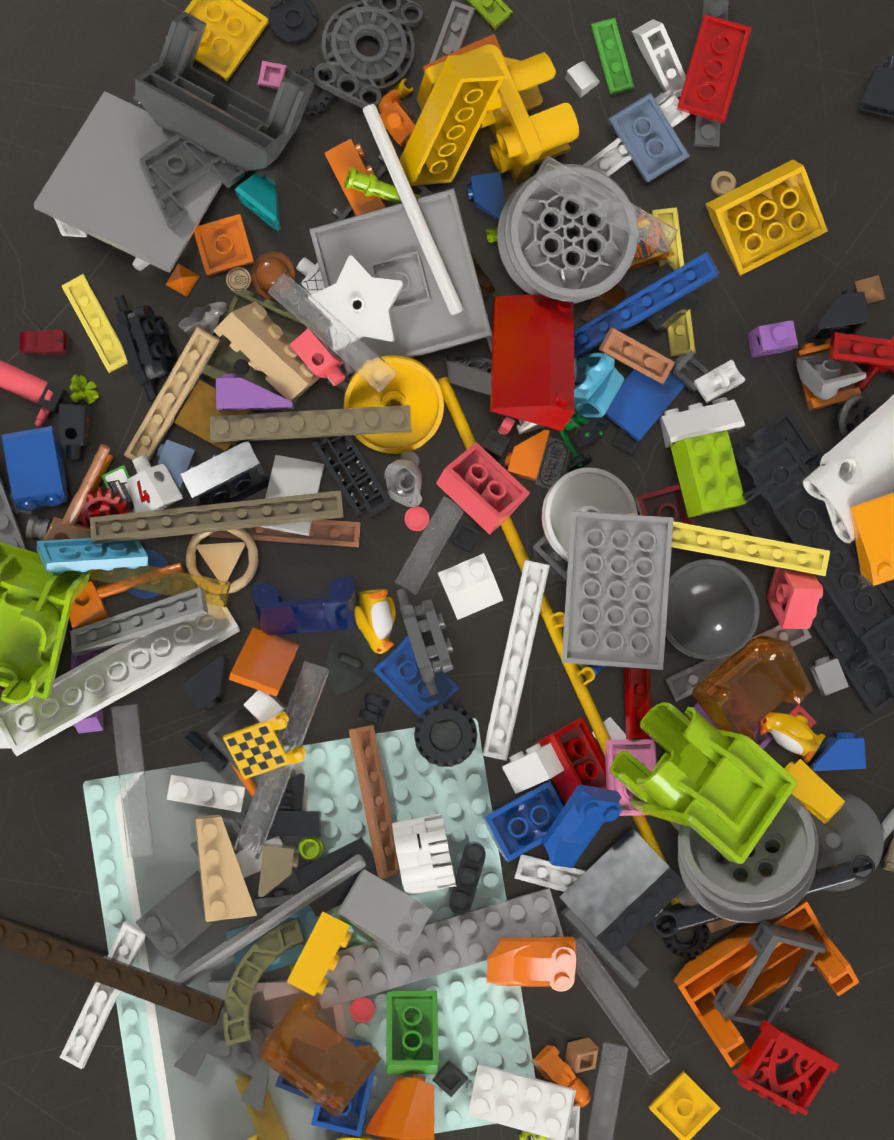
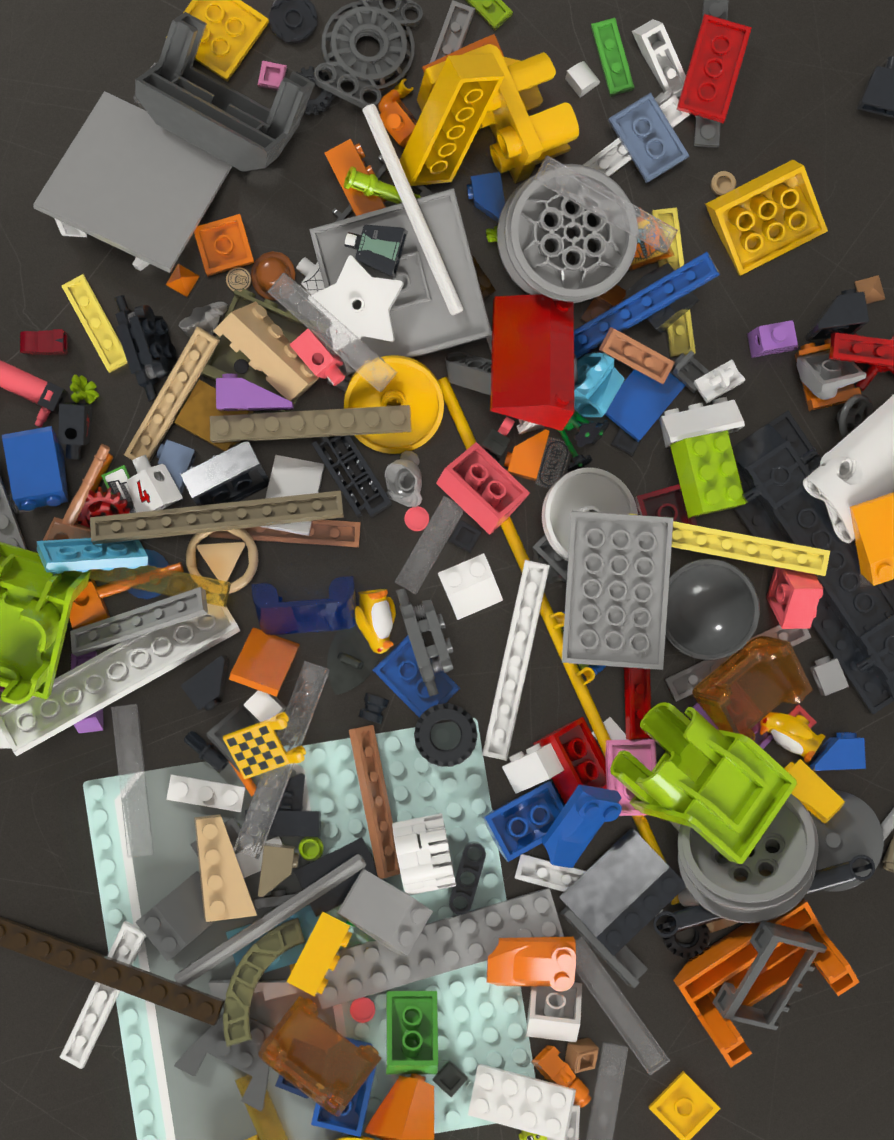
light grey wheel [26,514,53,541] -> none
dark grey wing [140,132,245,229] -> none
teal slope [235,173,281,232] -> none
red fence [732,1020,839,1115] -> none
none -> torso [345,224,408,278]
none -> white slope [526,982,582,1042]

